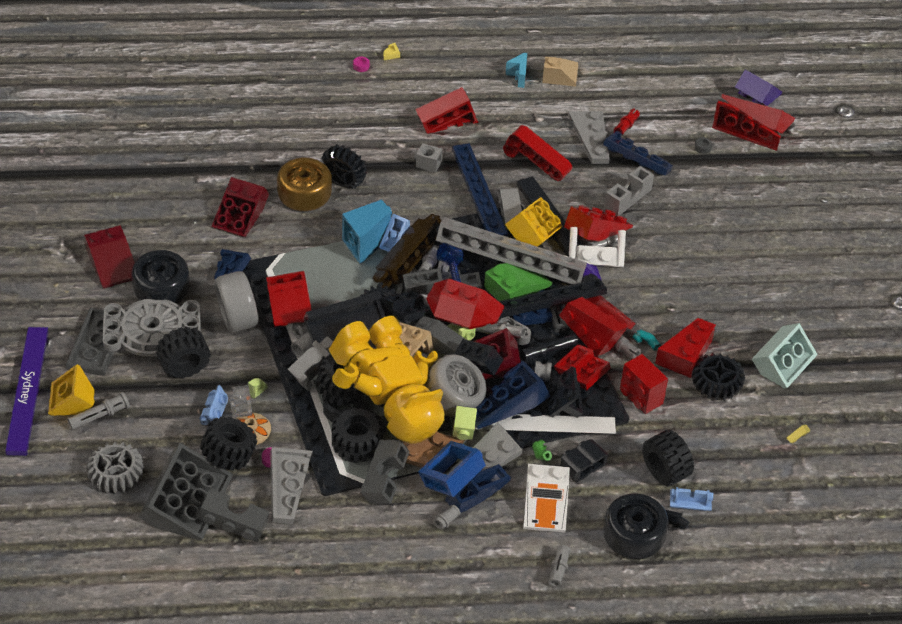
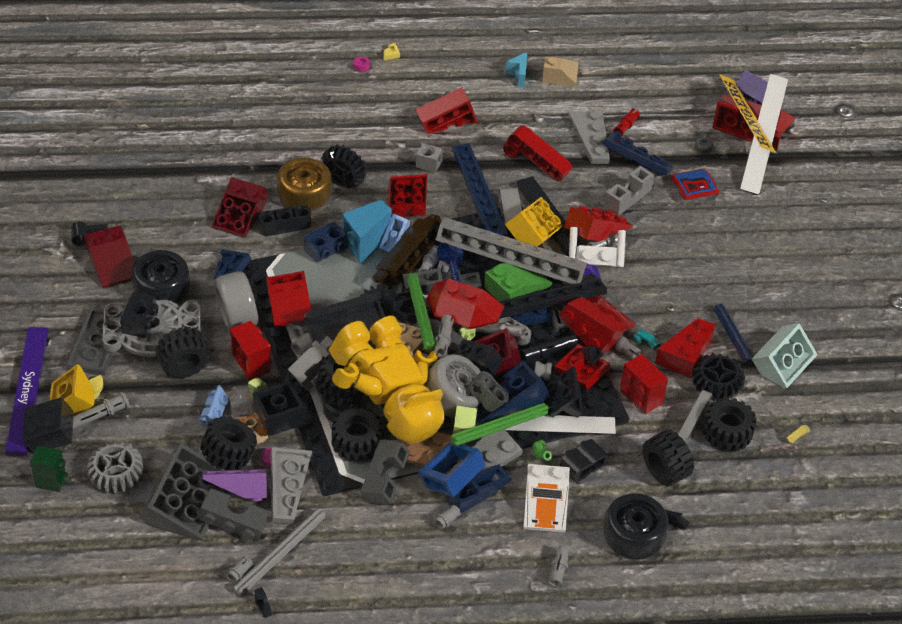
light blue hinge [670,487,713,511] -> none
none -> black brick [23,397,73,453]
none -> dark green brick [30,446,68,492]
none -> black piece [71,221,108,246]
none -> light yellow tile [89,375,104,399]
none -> black brick [120,292,159,338]
none -> medium lavender slope [203,469,267,502]
none -> light grey pin [226,556,253,583]
none -> red brick [230,321,272,381]
none -> light grey axle [233,508,326,596]
none -> black brick [252,381,306,437]
none -> black tile [254,587,272,618]
none -> black beam [258,205,311,236]
none -> dark blue brick [304,222,347,263]
none -> red slope [387,174,427,217]
none -> bright green axle [407,273,436,351]
none -> light grey pin [434,315,454,357]
none -> bright green axle [450,403,549,446]
none -> dark grey piece [469,371,508,412]
none -> black tile [581,345,604,366]
none -> slope [671,168,719,200]
none -> light grey beam [678,390,712,445]
none -> black tyre [703,398,756,452]
none -> dark blue axle [714,303,754,364]
none -> yellow sticker [719,74,776,153]
none -> white sticker [740,74,788,195]

